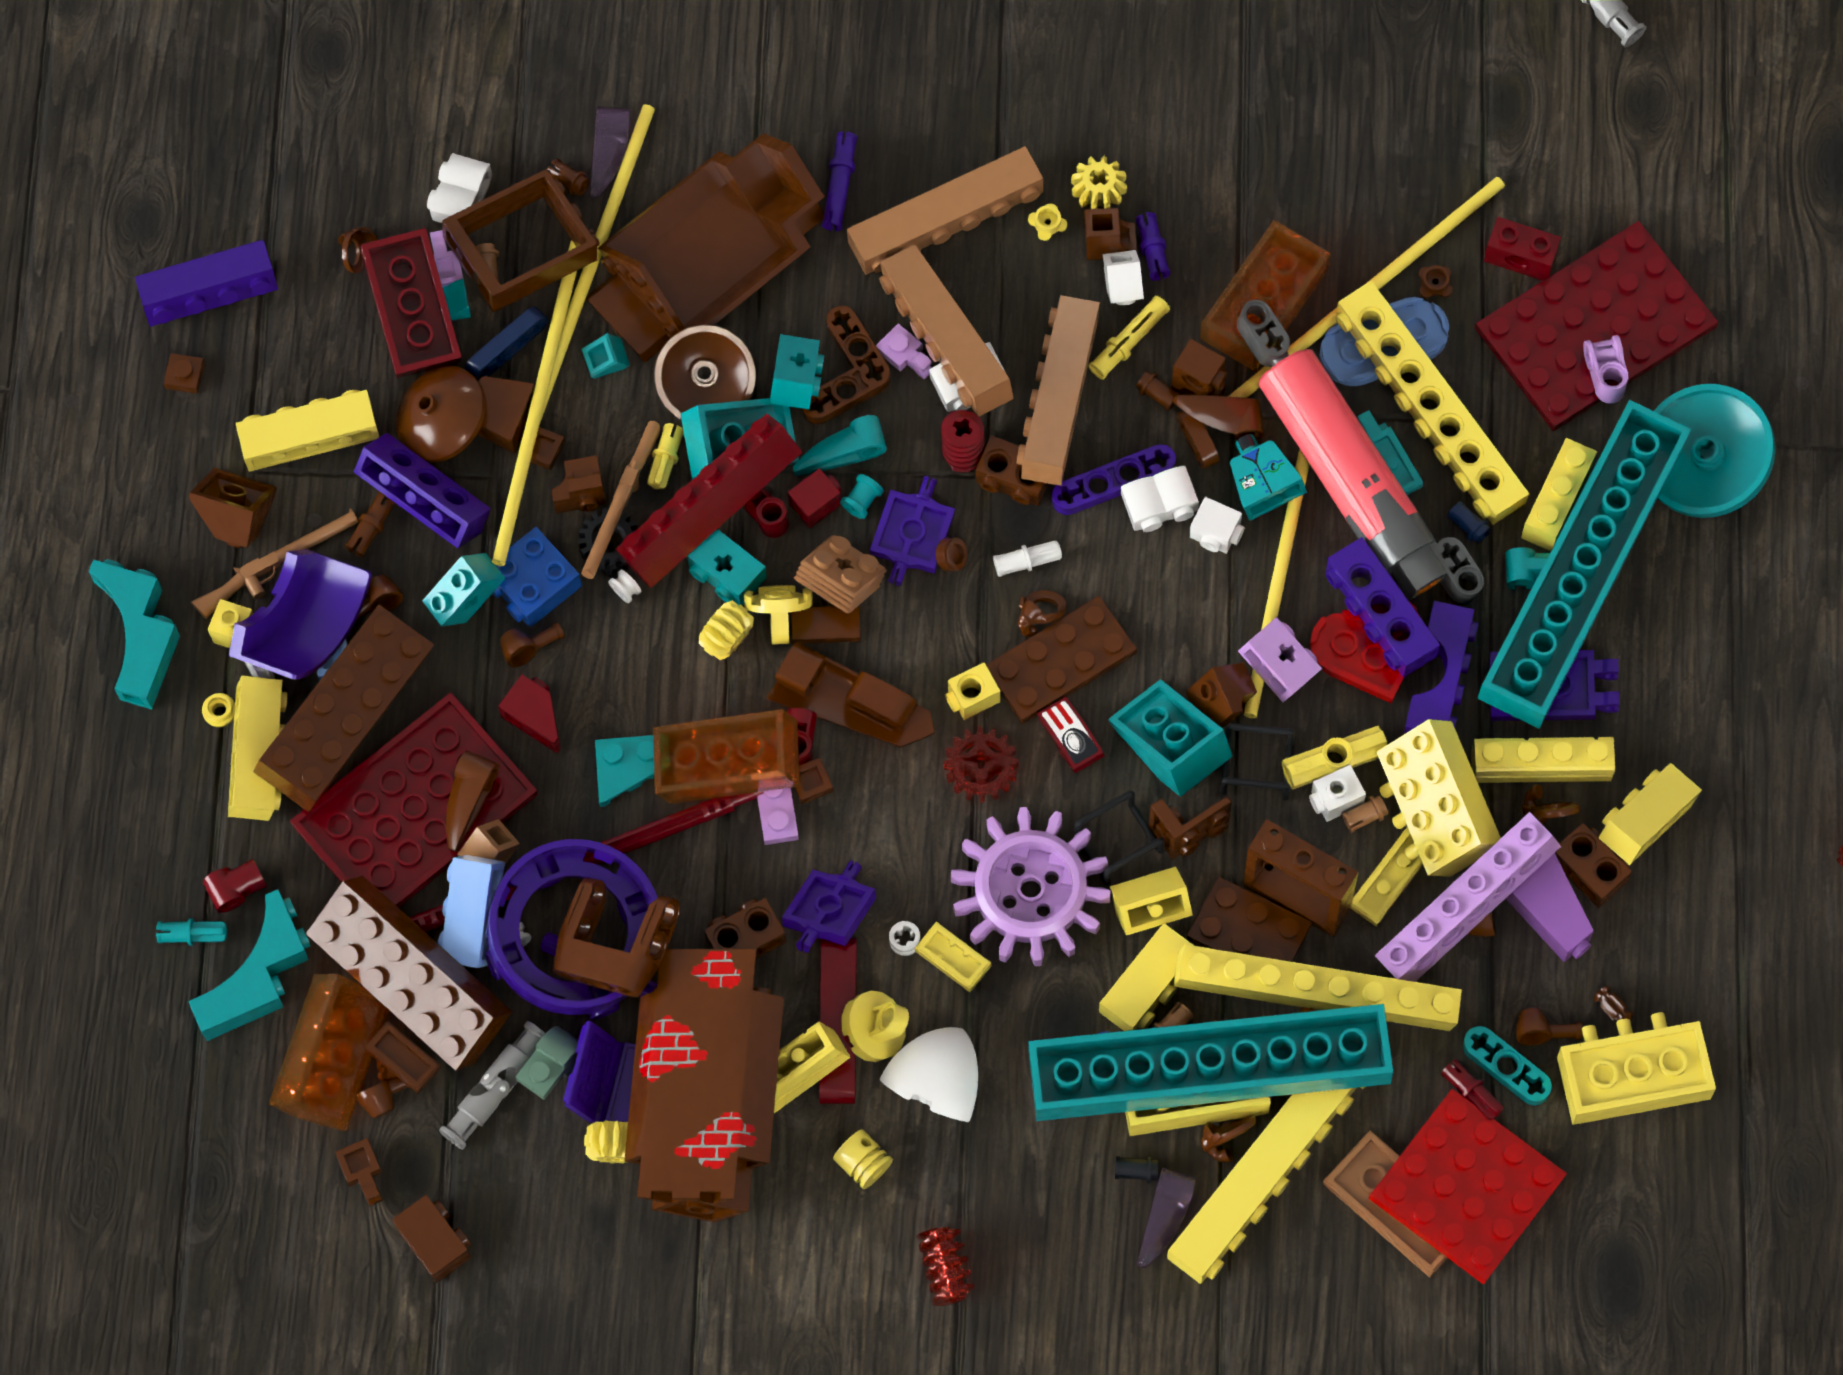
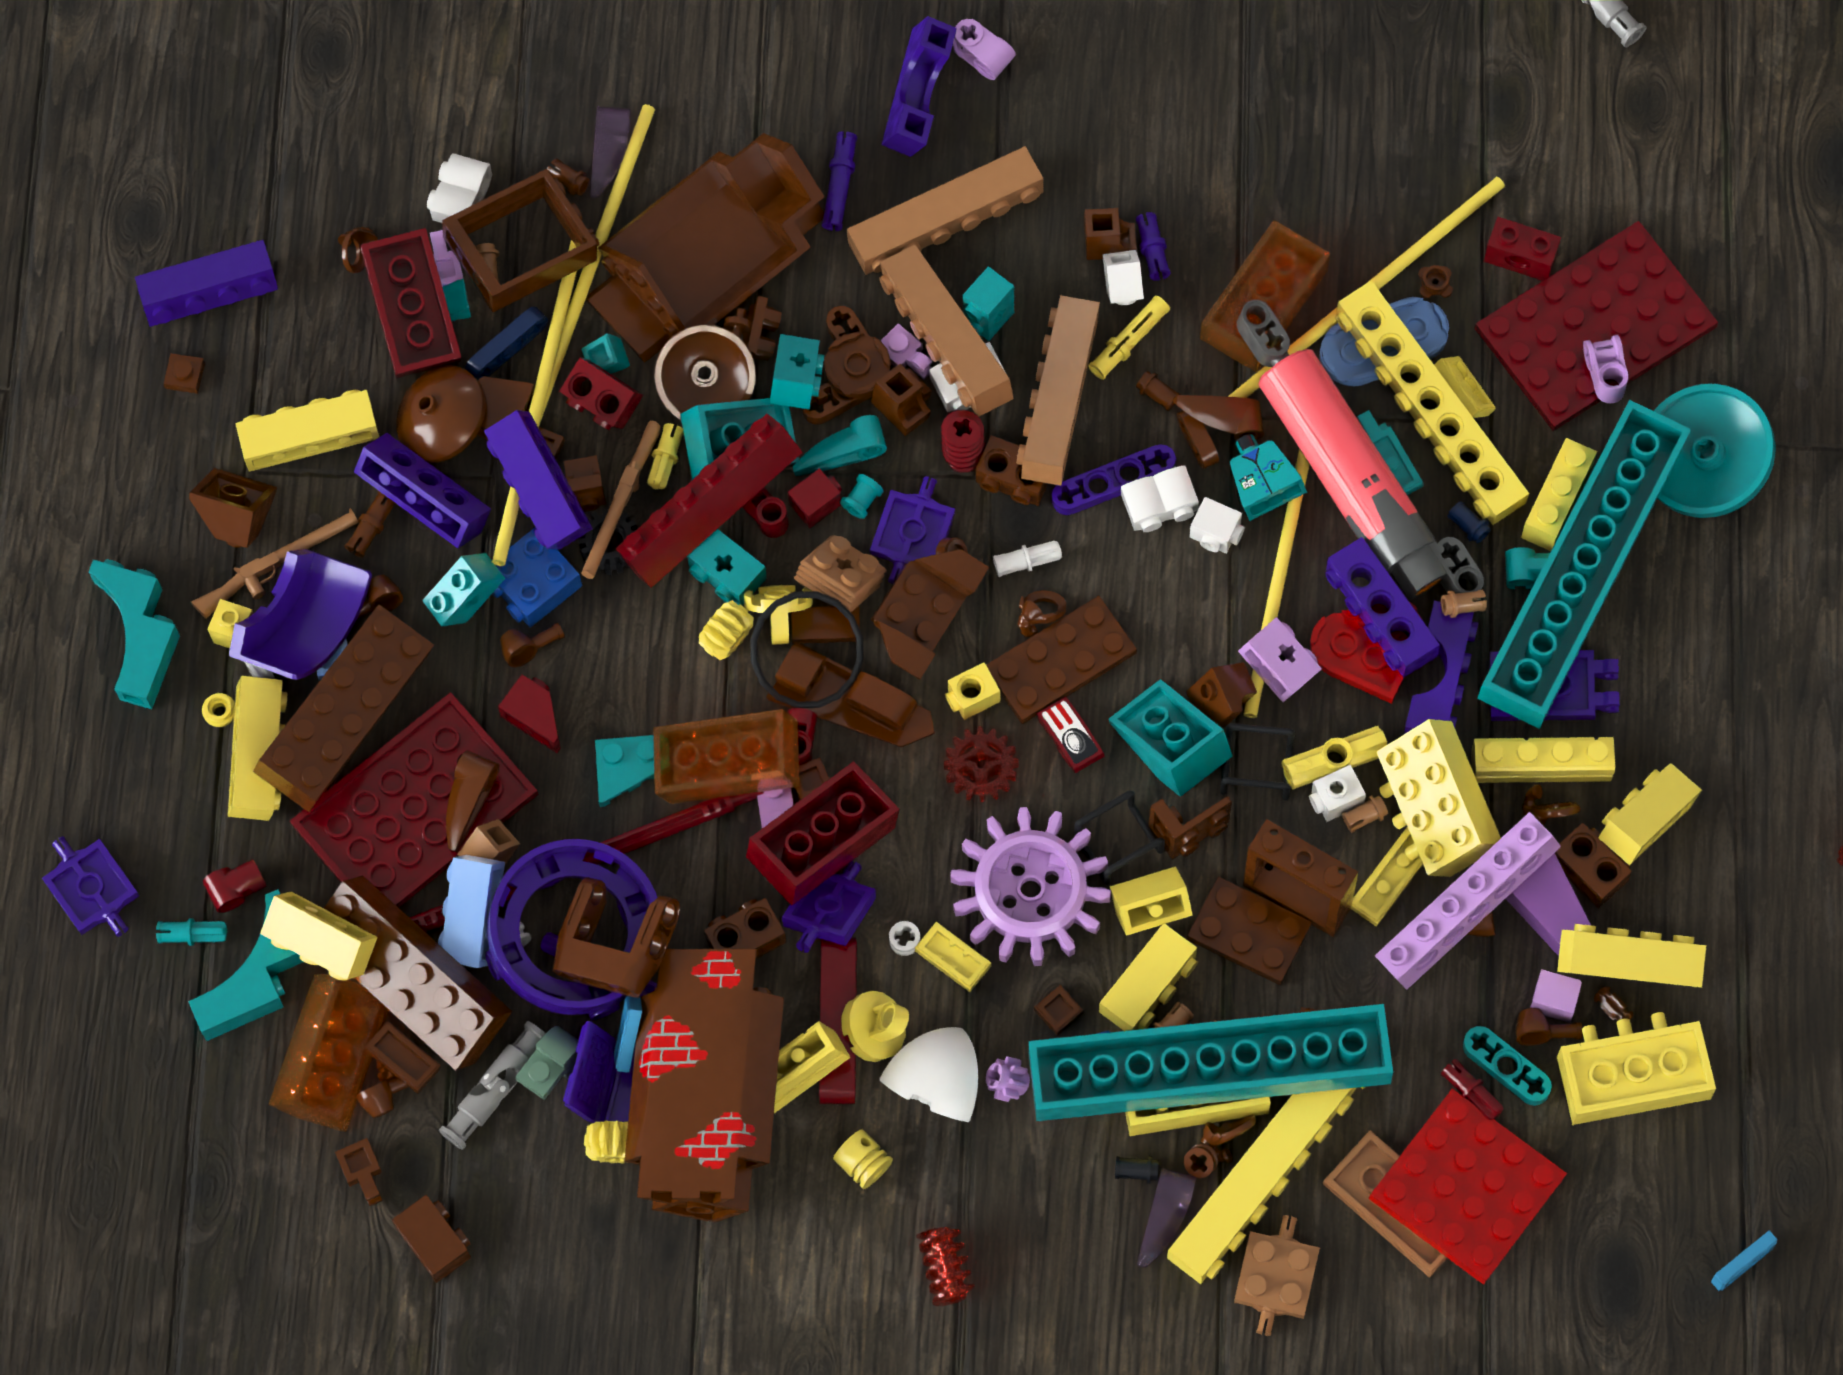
white bush [608,569,642,603] -> none
light yellow plate [1028,204,1067,241] -> none
light yellow gear [1071,155,1127,209] -> none
reddish brown brick [1172,339,1228,396] -> none
light yellow brick [1174,944,1462,1031] -> none
none -> dark purple plate [42,836,139,937]
none -> light yellow brick [260,892,378,981]
none -> dark purple brick [484,410,593,550]
none -> dark red brick [559,357,644,430]
none -> dark azure tile [614,995,642,1073]
none -> reddish brown hips [724,296,782,361]
none -> dark red brick [746,761,900,906]
none -> black piece [750,591,863,708]
none -> reddish brown tile [824,332,891,399]
none -> reddish brown brick [871,364,932,436]
none -> reddish brown piece [871,549,990,680]
none -> dark purple arch [881,16,957,157]
none -> lavender piece [953,19,1016,80]
none -> teal brick [963,266,1015,341]
none -> lavender gear [986,1056,1030,1102]
none -> reddish brown tile [1034,985,1084,1035]
none -> reddish brown bush [1184,1143,1220,1178]
none -> medium nougat plate [1234,1215,1320,1336]
none -> light yellow plate [1434,356,1496,418]
none -> medium nougat pin [1441,590,1487,618]
none -> lavender panel [1530,969,1582,1022]
none -> light yellow brick [1557,924,1706,988]
none -> dark azure tile [1711,1230,1778,1291]

